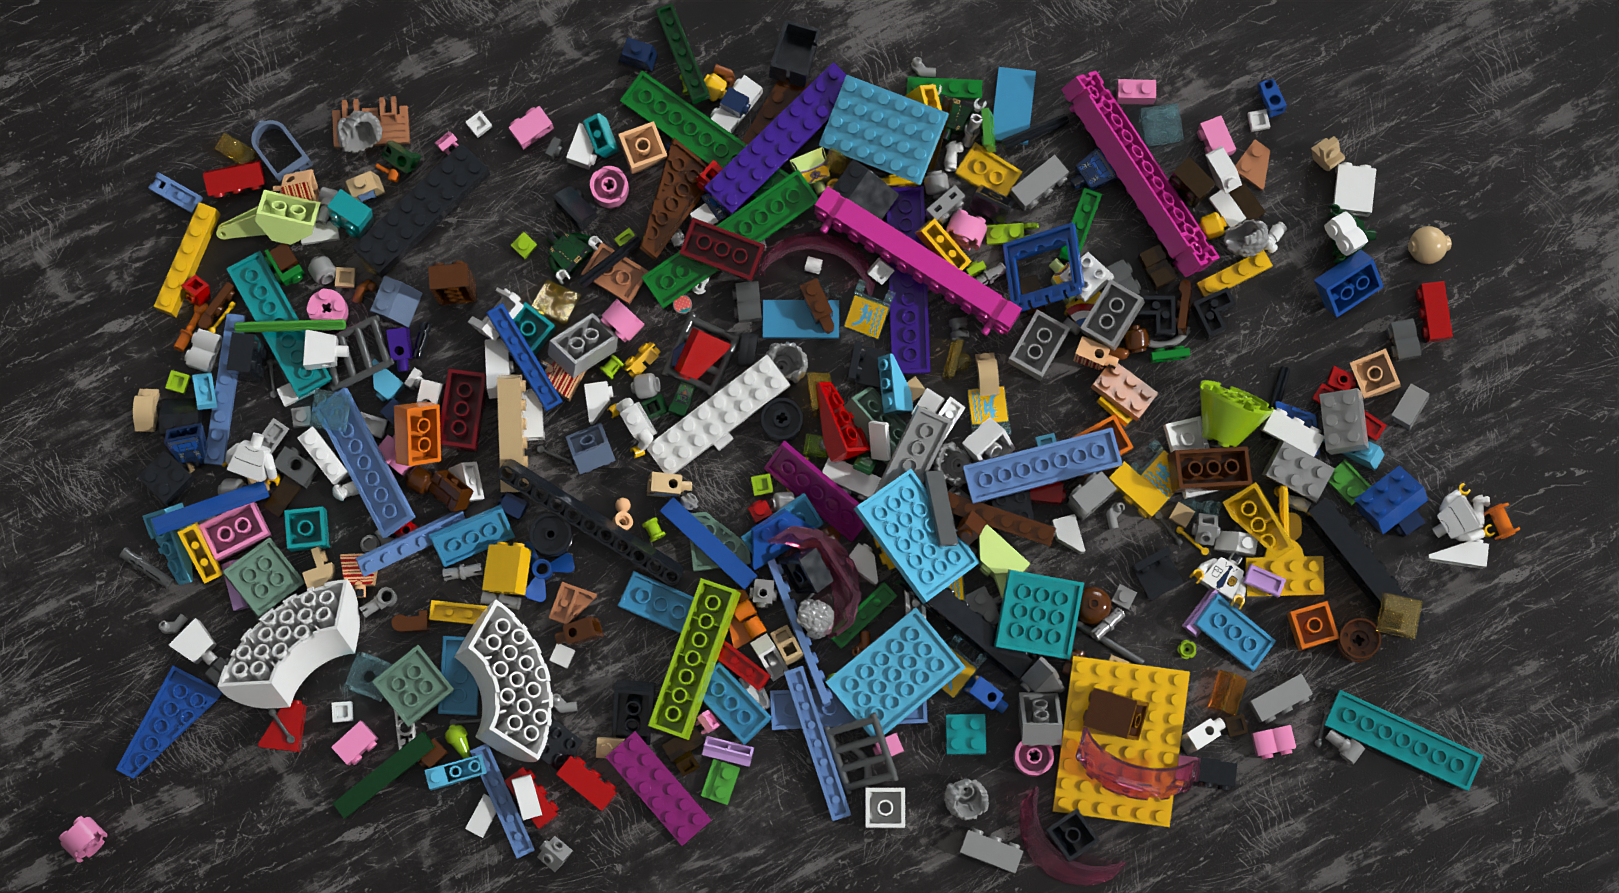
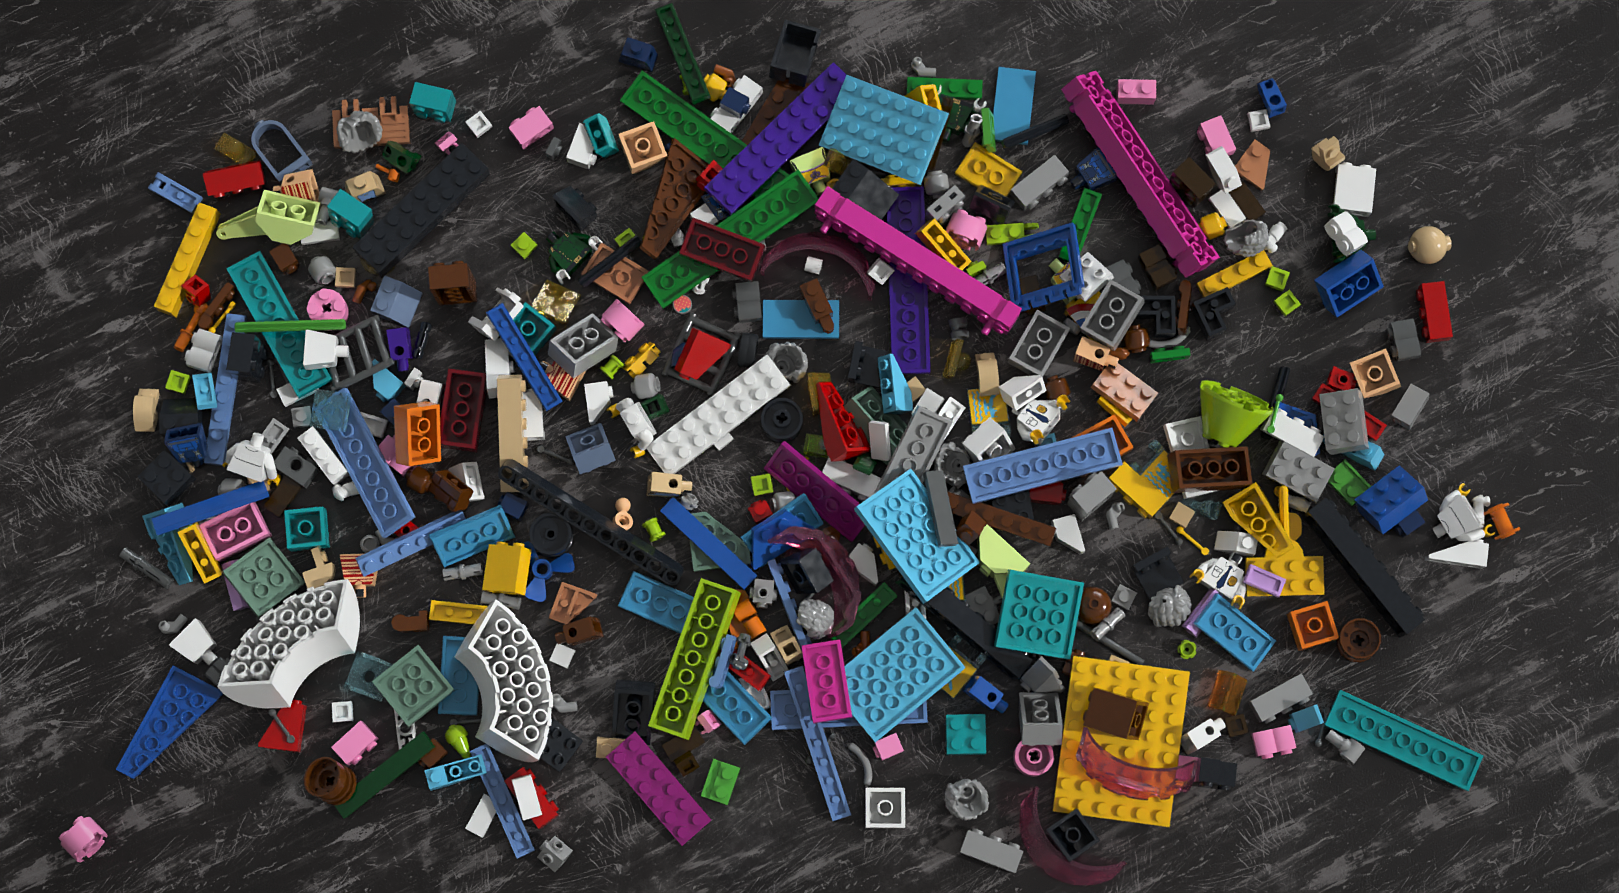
green bracket [264,249,306,286] -> none
light grey pin [359,587,397,618] -> none
red brick [556,756,618,812] -> none
bright pink brick [590,166,629,208] -> none
leg [668,380,696,419] -> none
lavender piece [702,736,754,767] -> none
dark grey bar [823,712,899,795] -> none
flag [843,279,896,340] -> none
white arm [944,140,963,172] -> none
clear light blue plate [1140,103,1184,146] -> none
light grey brick [1191,513,1220,546] -> none
clear yellow slope [1376,592,1423,640] -> none
none -> reddish brown wheel [304,757,357,806]
none -> teal brick [409,82,456,123]
none -> medium blue plate [709,634,737,689]
none -> dark grey bar [729,633,751,670]
none -> dark pink plate [802,640,852,724]
none -> white slope [999,375,1046,411]
none -> white torso [1012,395,1070,445]
none -> reddish brown head [1045,375,1071,400]
none -> light grey hair [1148,585,1192,627]
none -> lime plate [1265,266,1290,291]
none -> bright green hinge [1267,394,1283,433]
none -> lime plate [1274,289,1301,316]
none -> medium azure slope [1288,704,1324,733]

